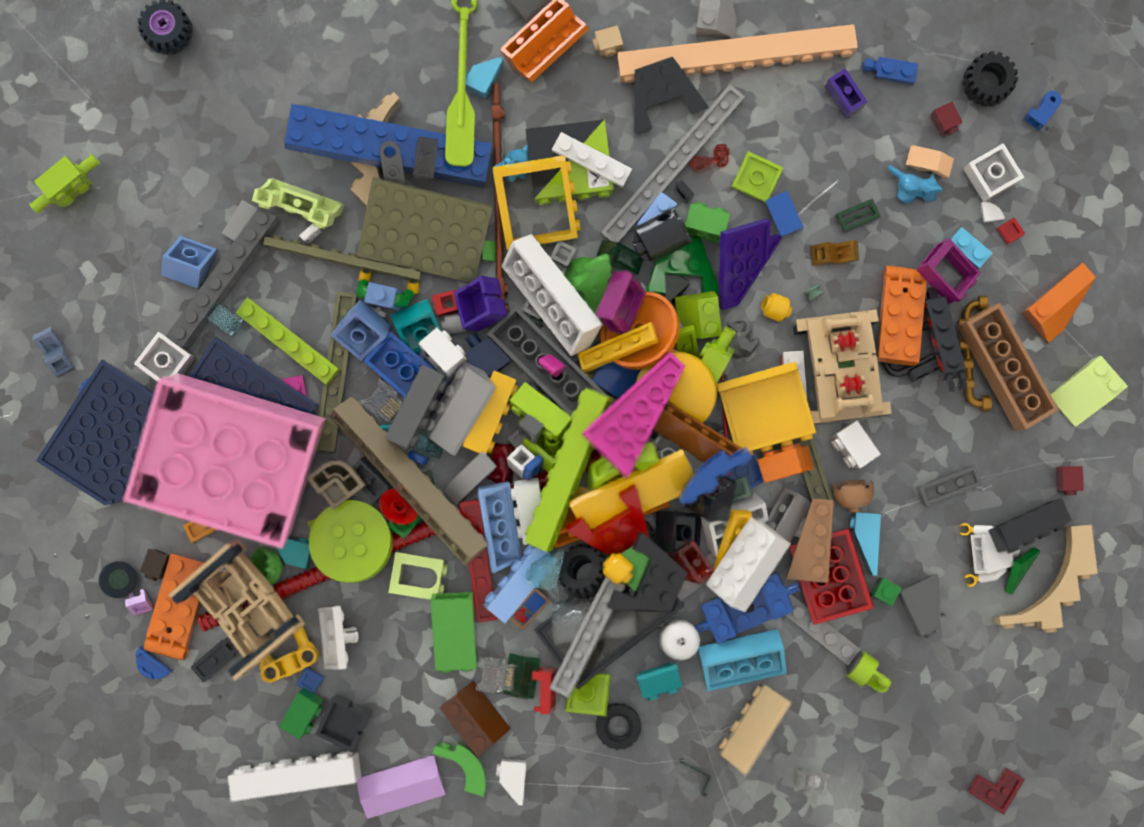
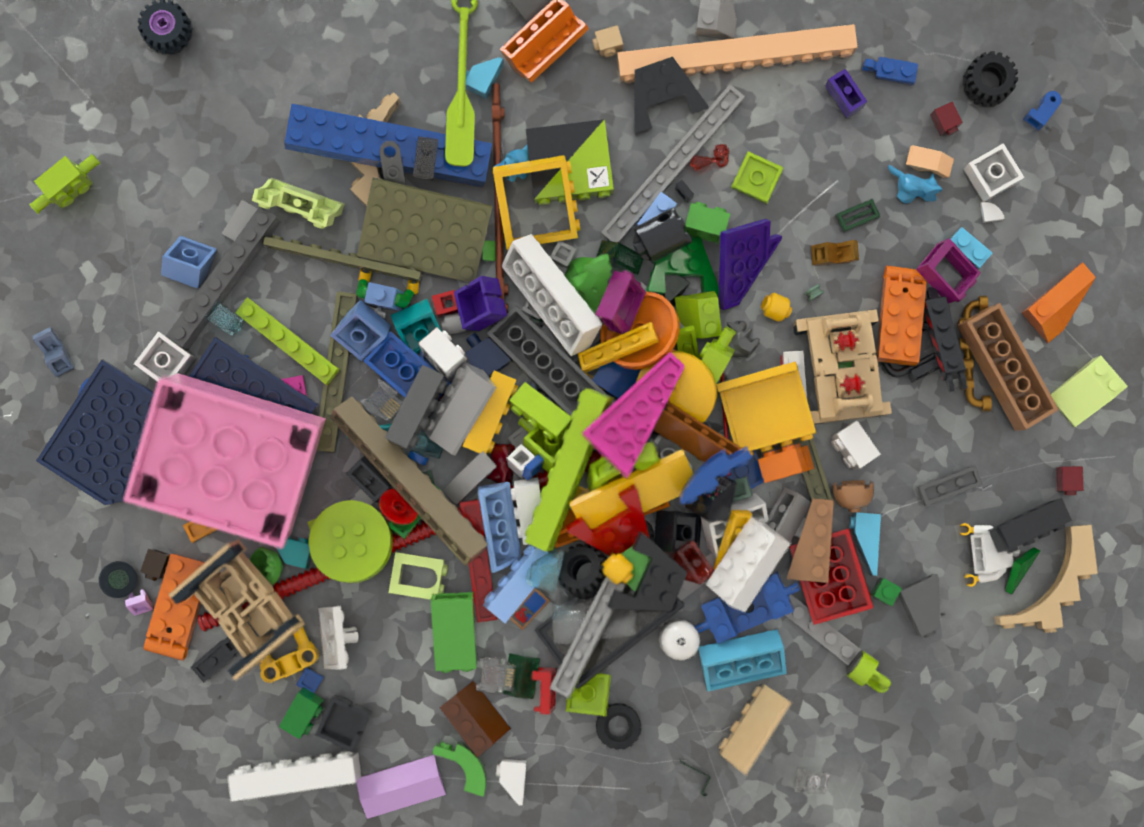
blue tile [136,646,173,679] -> none
white tile [299,224,322,244] -> none
dark tan brick [306,460,366,509] -> none
dark grey slope [519,414,544,444] -> none
dark pink slope [538,355,565,377] -> none
white plate [552,132,632,188] -> none
teal slope [635,661,683,701] -> none
blue panel [766,191,803,237] -> none
dark red tile [967,767,1025,815] -> none
red tile [996,217,1025,245] -> none

